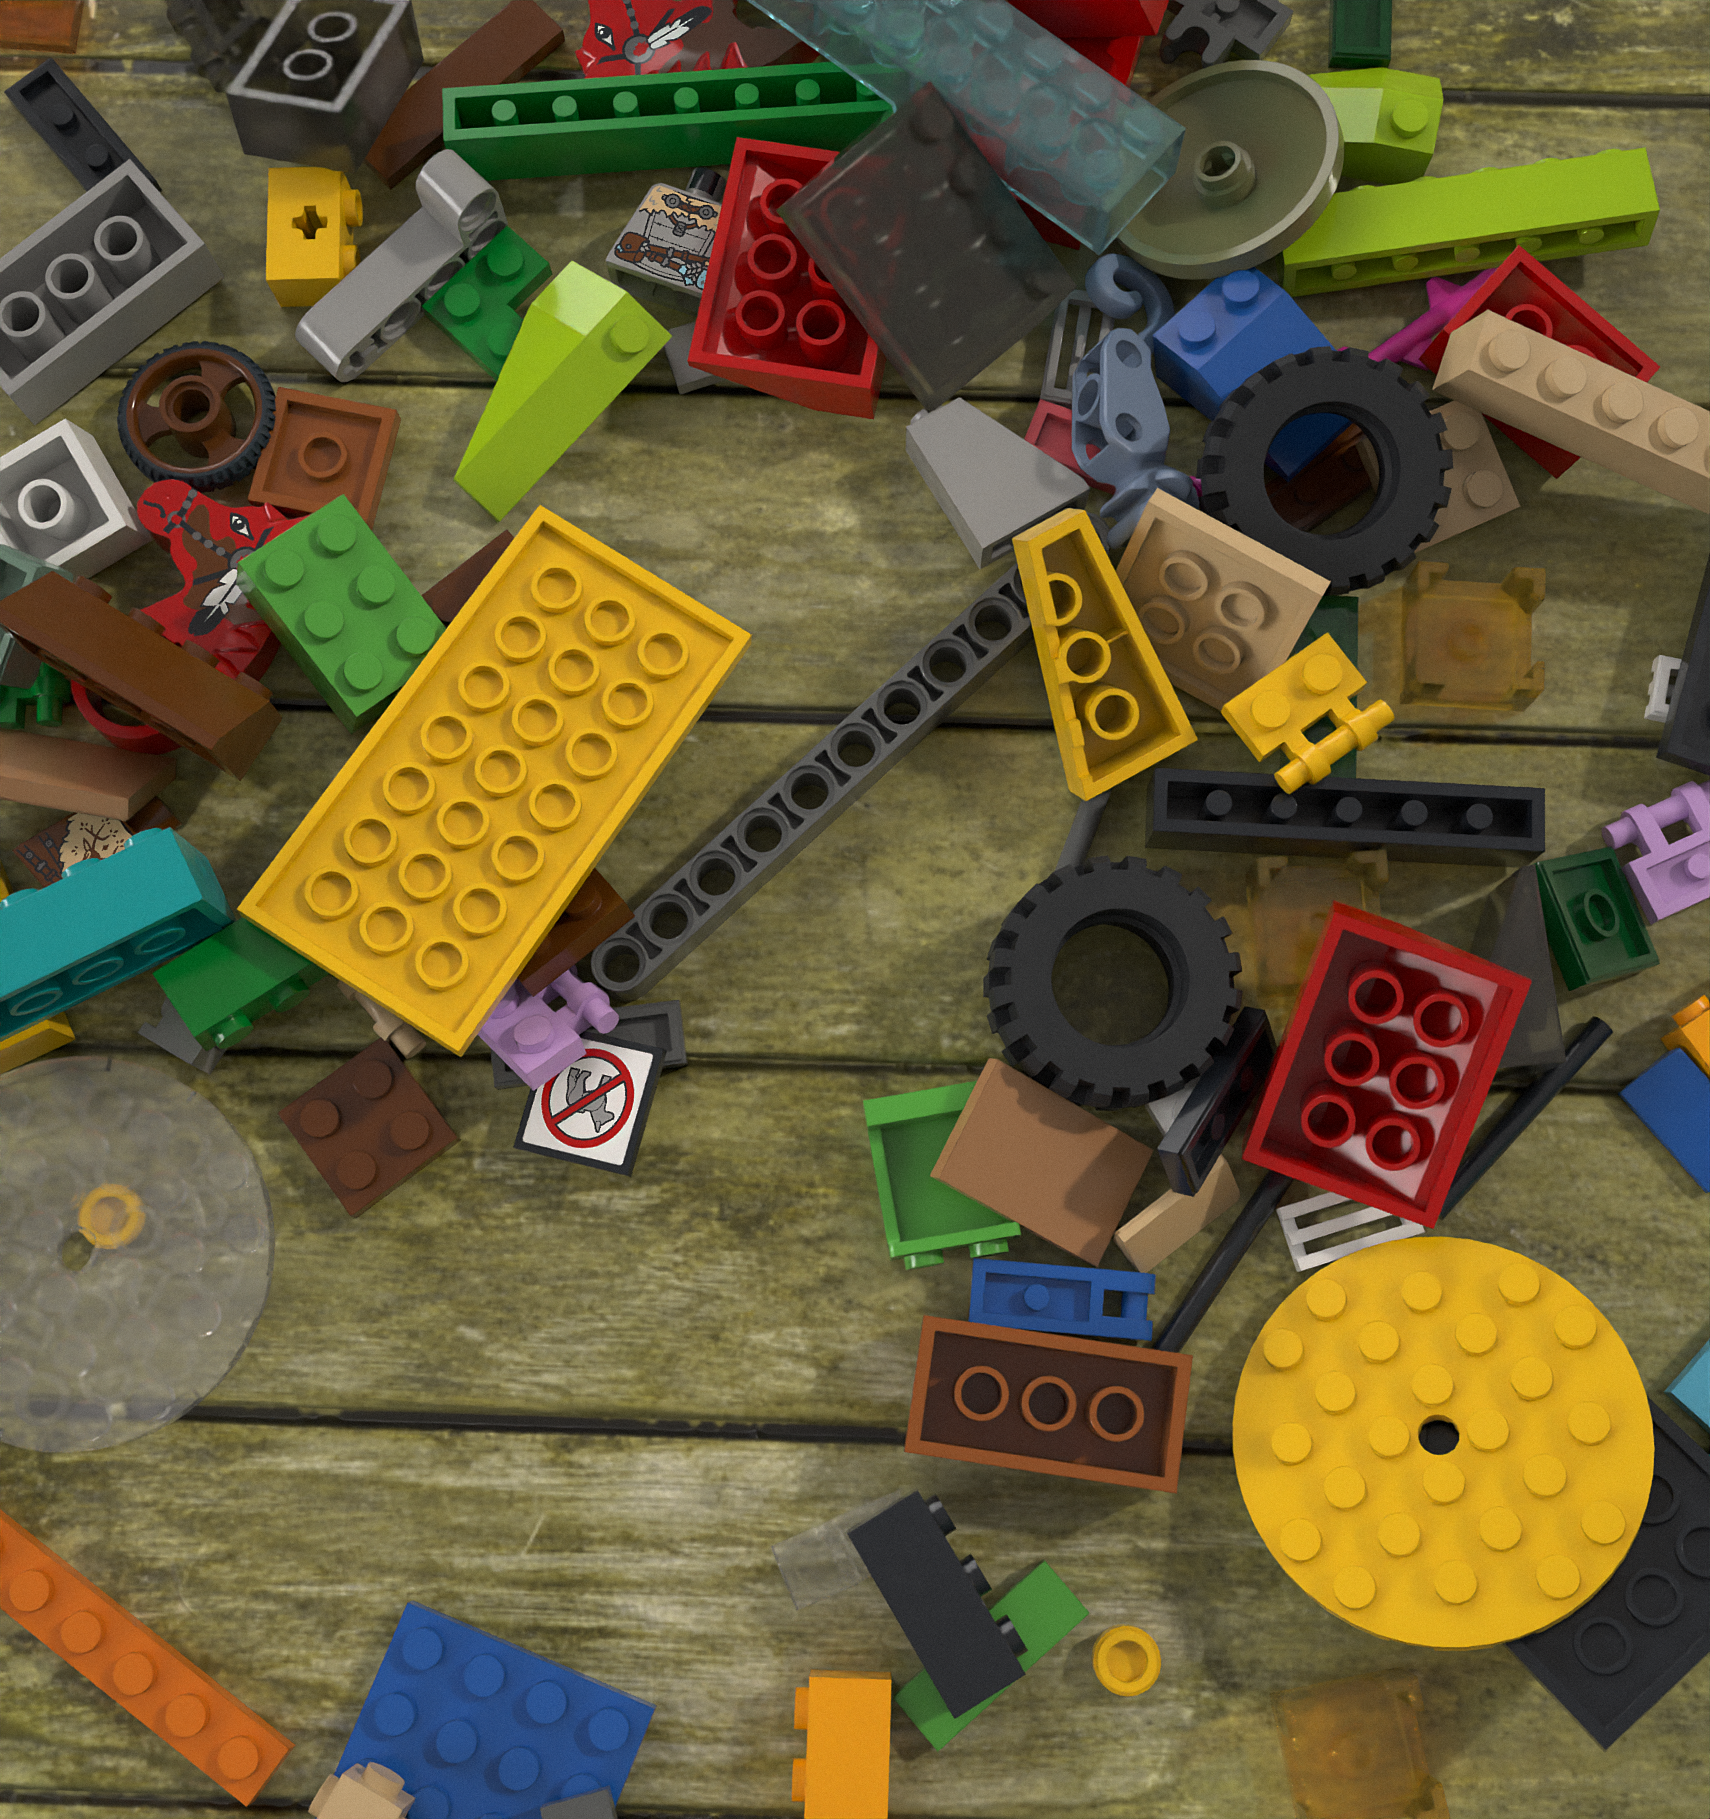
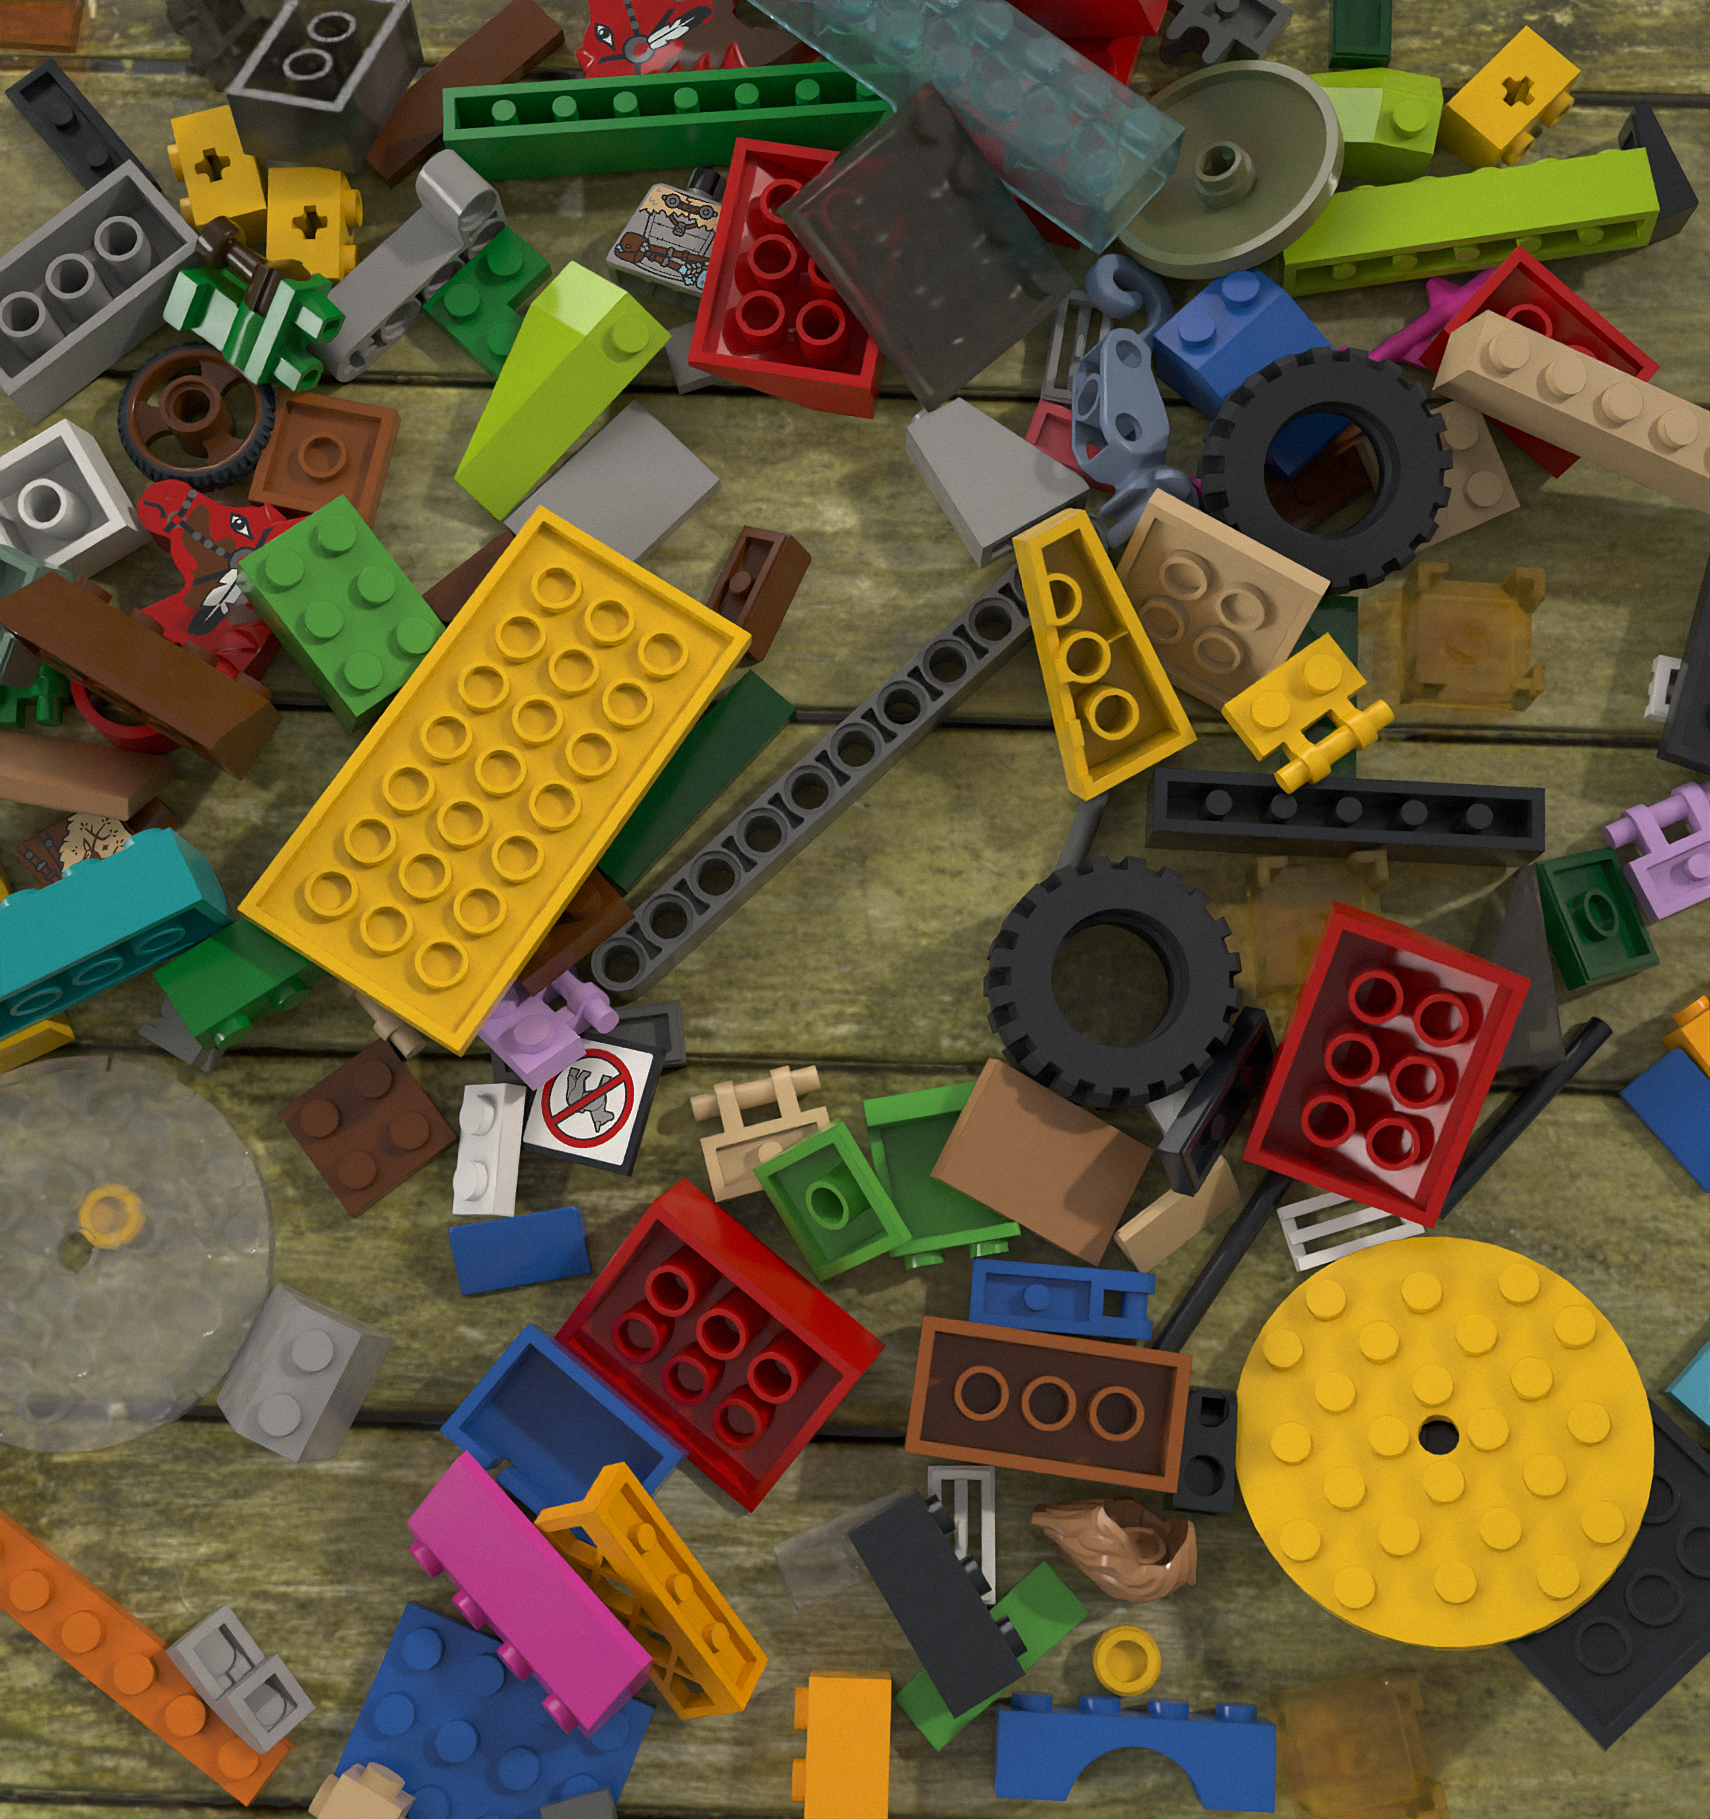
none -> green hips [162,216,346,393]
none -> light grey slope [165,1604,316,1755]
none -> yellow brick [167,102,268,246]
none -> light grey slope [216,1281,395,1463]
none -> dark pink slope [407,1450,653,1739]
none -> blue piece [439,1323,690,1548]
none -> blue slope [448,1206,592,1296]
none -> white plate [452,1083,526,1217]
none -> light grey tile [503,399,722,565]
none -> light orange fence [533,1461,769,1720]
none -> red slope [554,1177,886,1514]
none -> dark green tile [595,669,797,895]
none -> tan plate [690,1065,830,1204]
none -> reddish brown slope [705,525,811,661]
none -> bright green slope [753,1116,912,1282]
none -> white tile [928,1465,995,1604]
none -> blue arch [993,1691,1276,1813]
none -> medium nougat hair [1030,1496,1198,1605]
none -> black leg [1163,1385,1238,1518]
none -> yellow brick [1437,25,1581,171]
none -> black slope [1618,101,1699,247]

